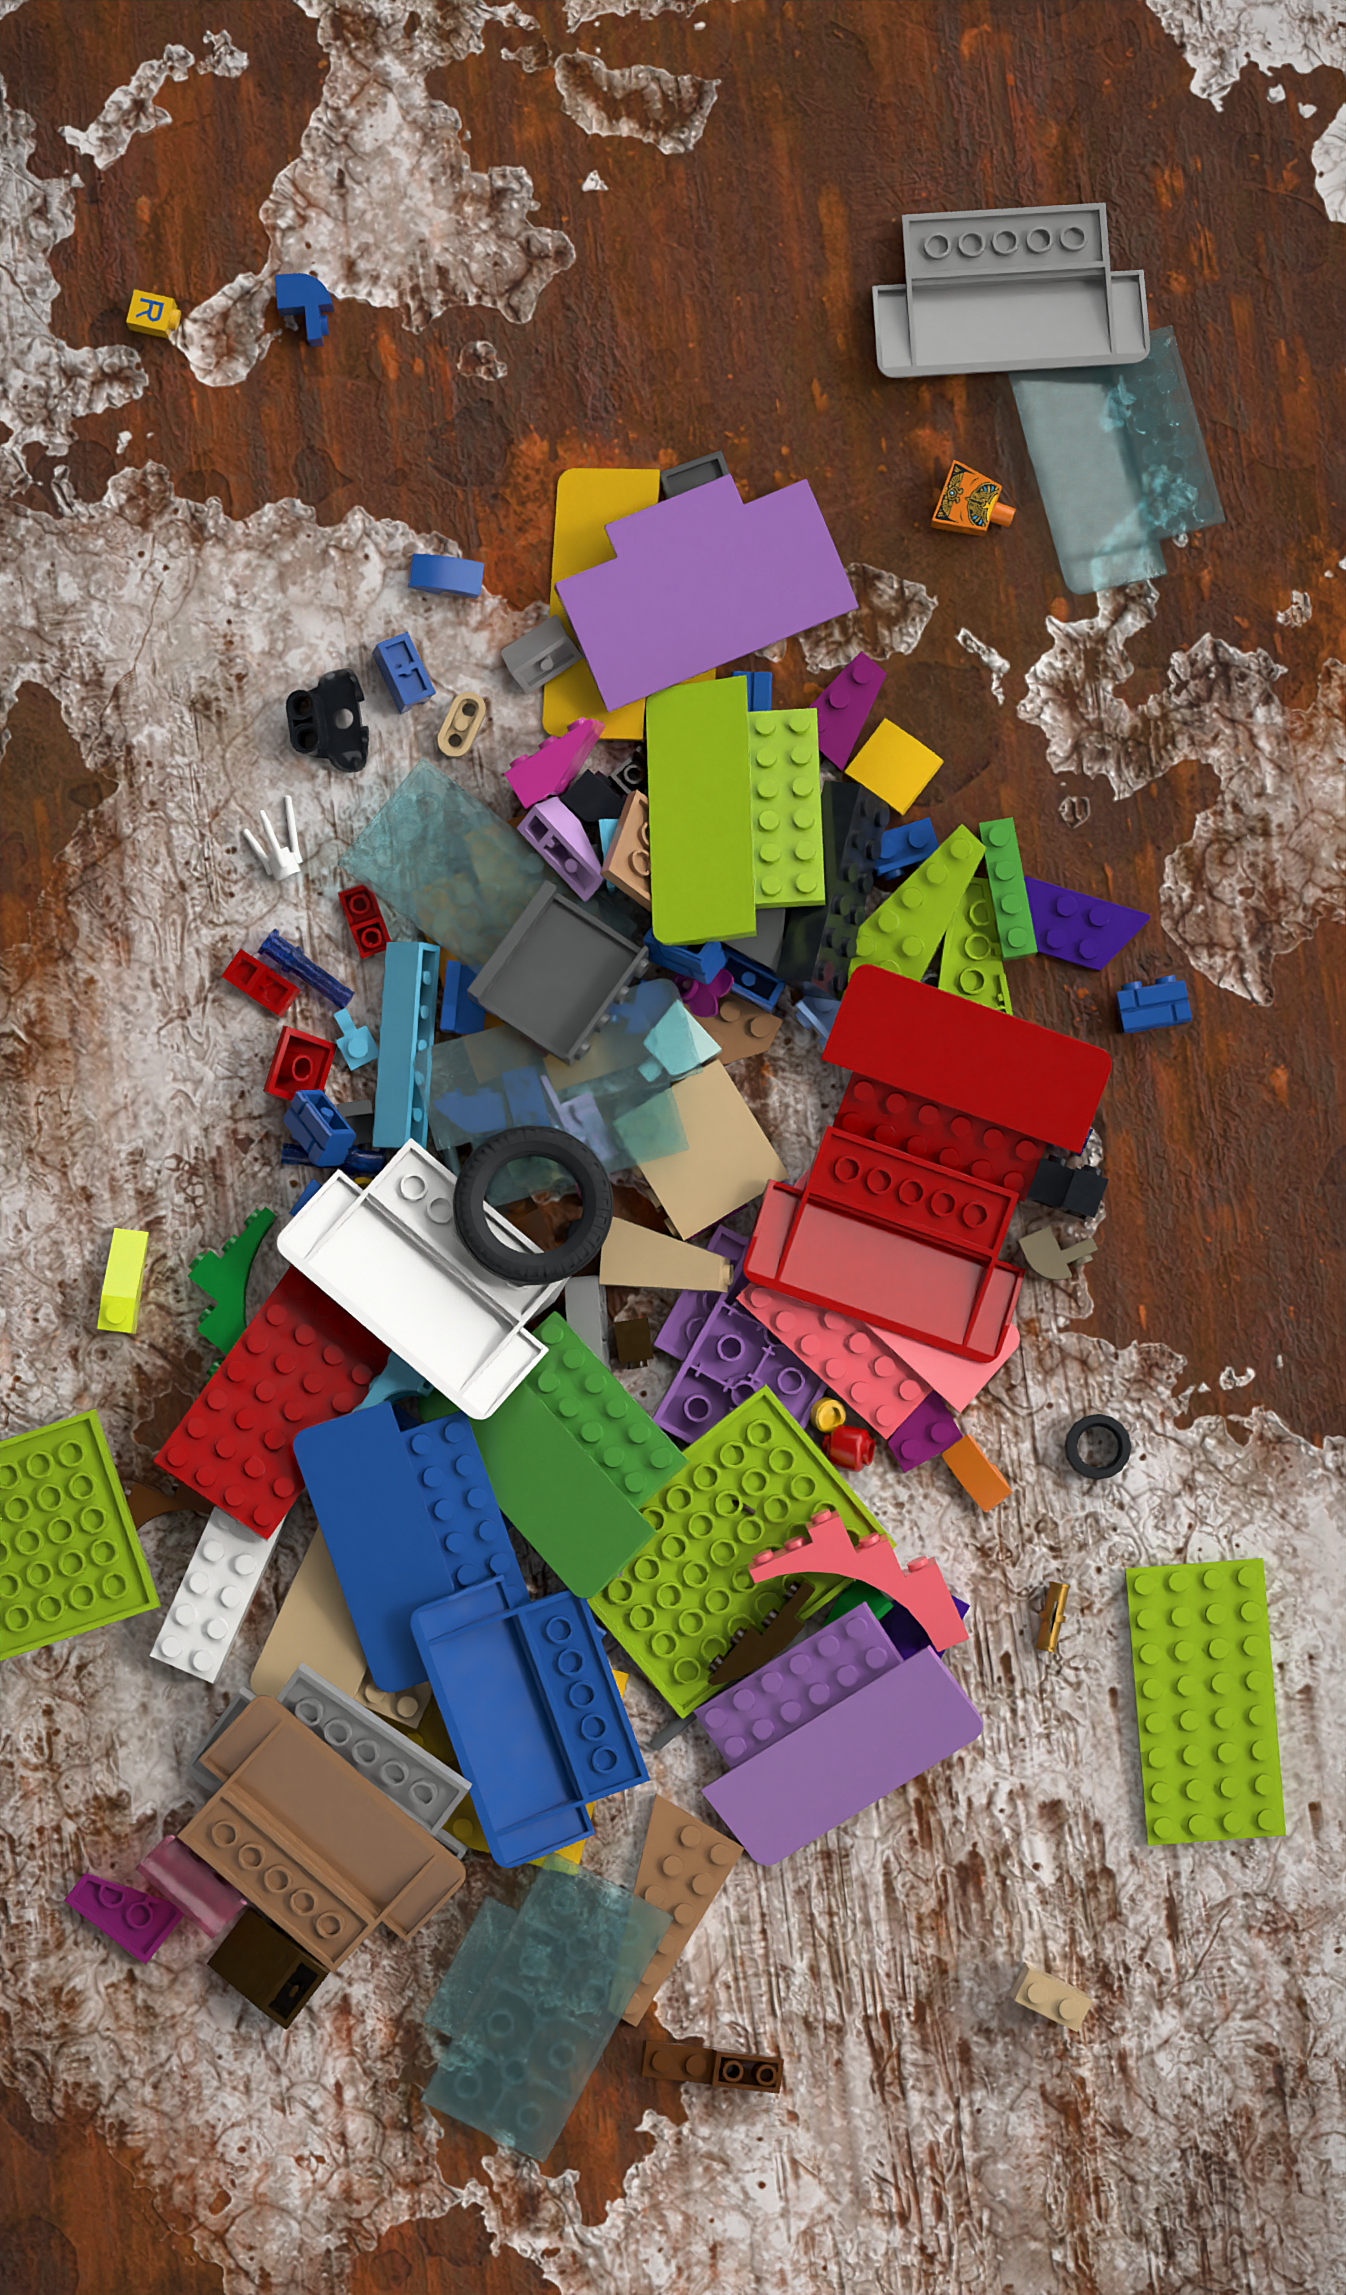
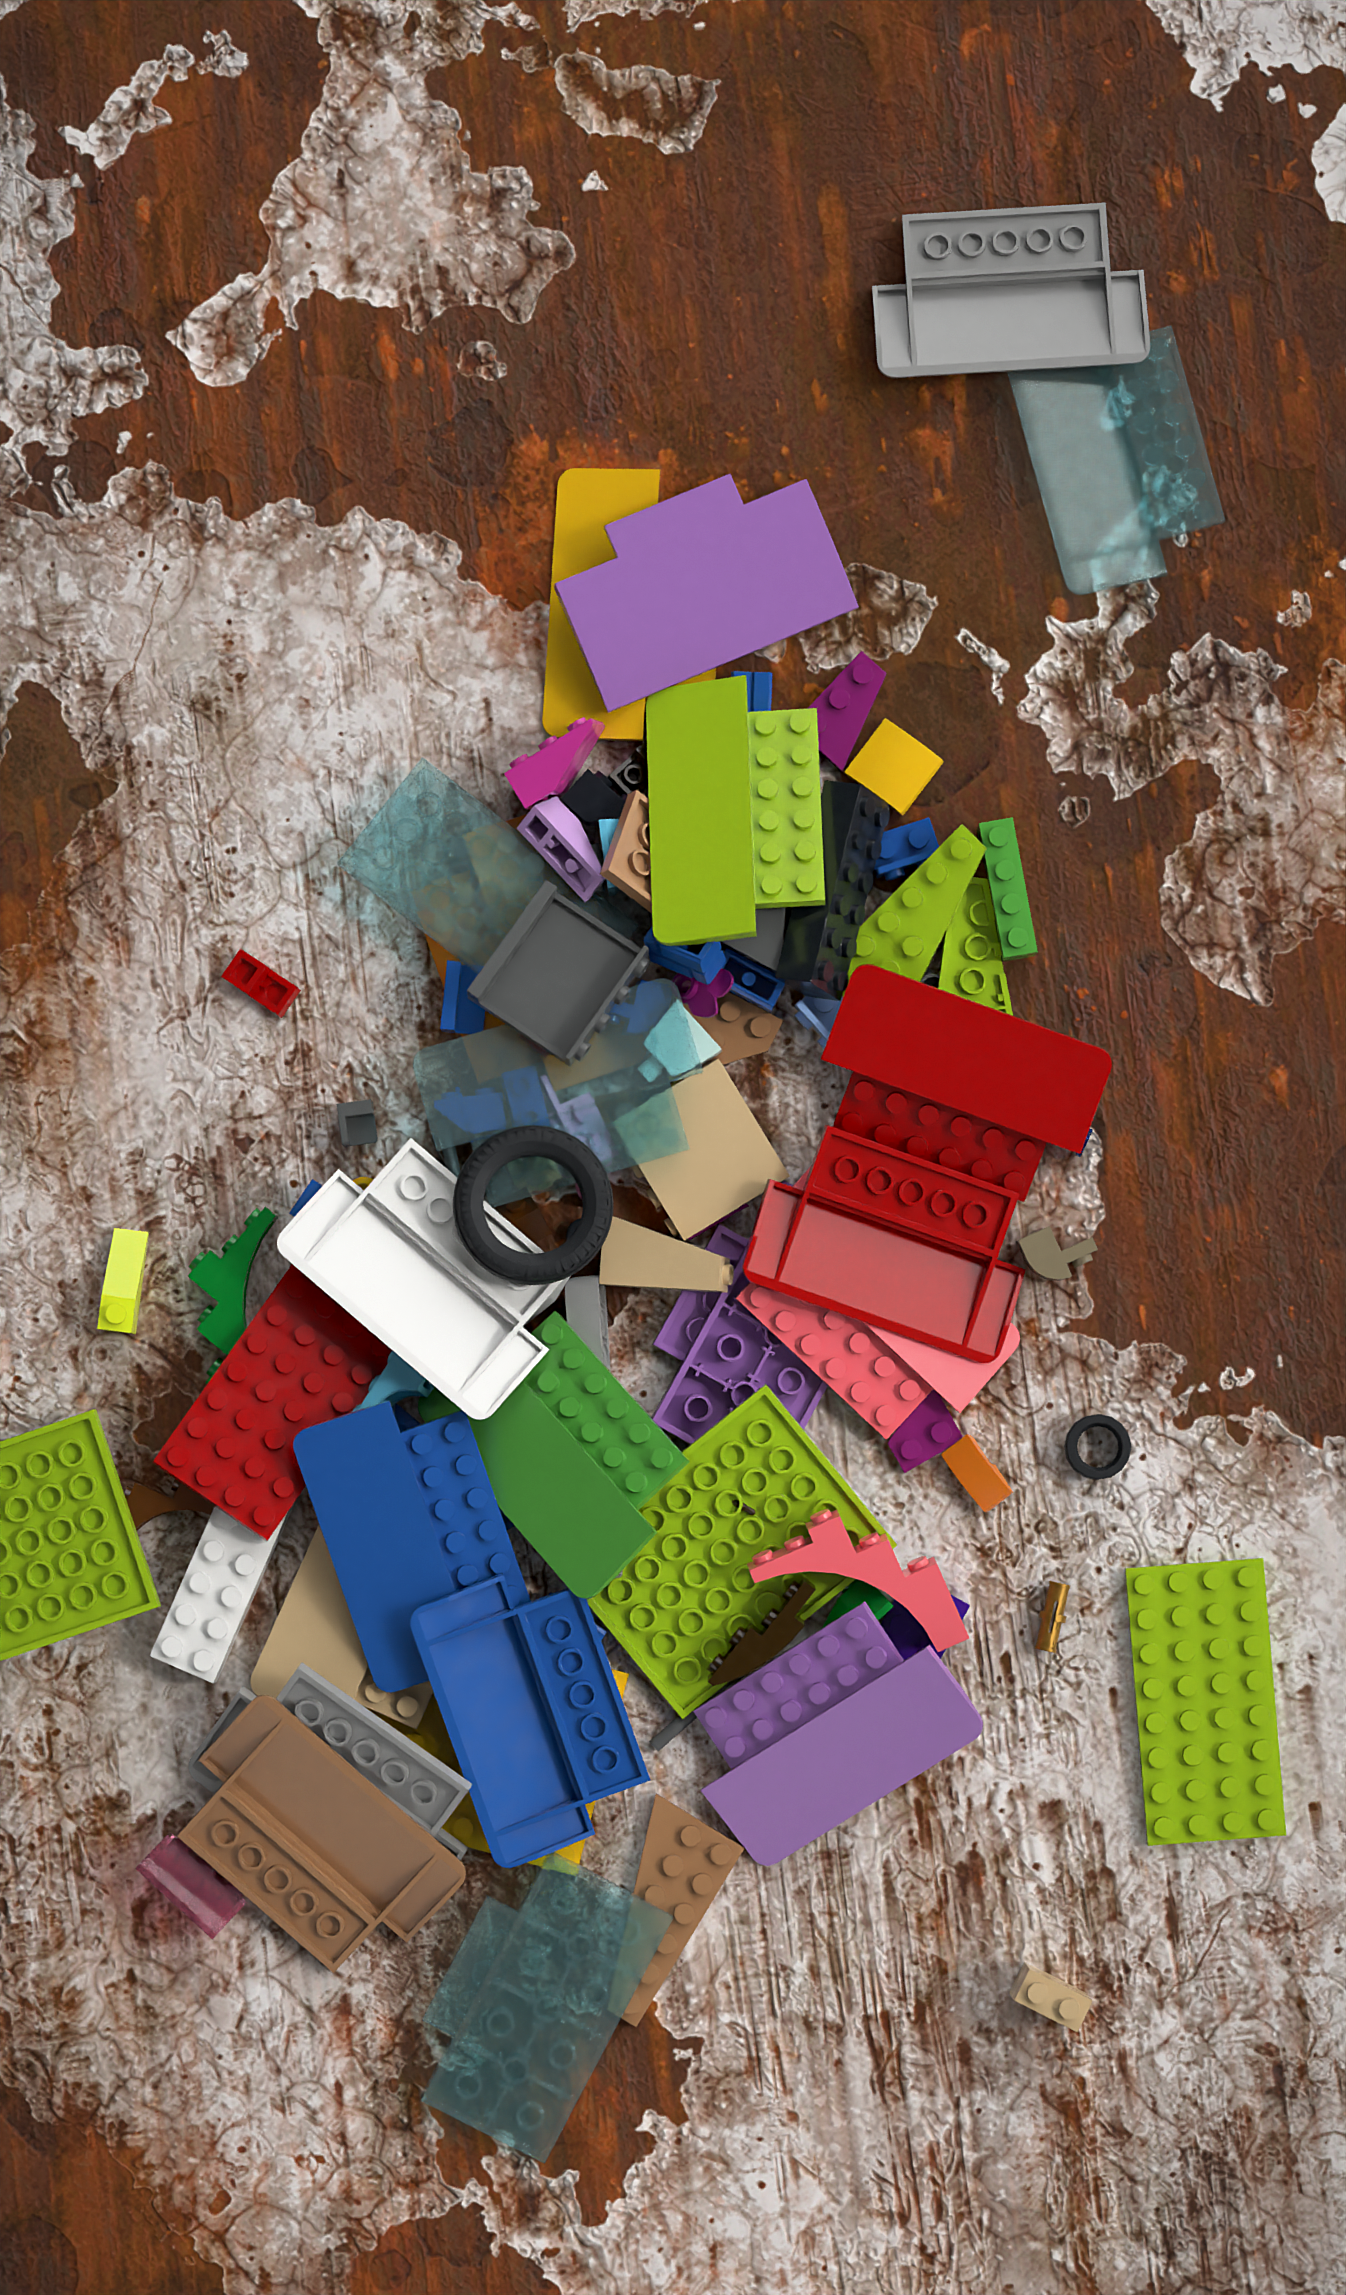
magenta wing [64,1872,190,1965] -> none
yellow brick [126,289,181,339] -> none
dark brown slope [207,1907,330,2030] -> none
white plant [243,795,303,881] -> none
clear blue pin [258,928,355,1010] -> none
red slope [263,1025,337,1102] -> none
blue brick [275,273,334,347] -> none
clear blue pin [281,1143,387,1176] -> none
blue brick [283,1090,357,1167] -> none
black piece [286,668,369,773] -> none
medium azure plate [333,1008,379,1071] -> none
red slope [337,880,392,959] -> none
blue hinge [372,631,436,715] -> none
medium azure brick [372,942,440,1150] -> none
blue slope [407,553,484,599] -> none
tan plate [438,692,486,758] -> none
light grey panel [501,615,584,695] -> none
dark brown brick [614,1317,654,1370] -> none
reddish brown slope [639,2040,784,2094] -> none
dark grey tile [660,450,730,500] -> none
yellow tile [810,1397,846,1433] -> none
red head [822,1424,875,1472] -> none
torso [930,460,1016,536] -> none
dark purple wing [1024,876,1150,972] -> none
black brick [1026,1155,1109,1222] -> none
blue brick [1115,975,1192,1035] -> none

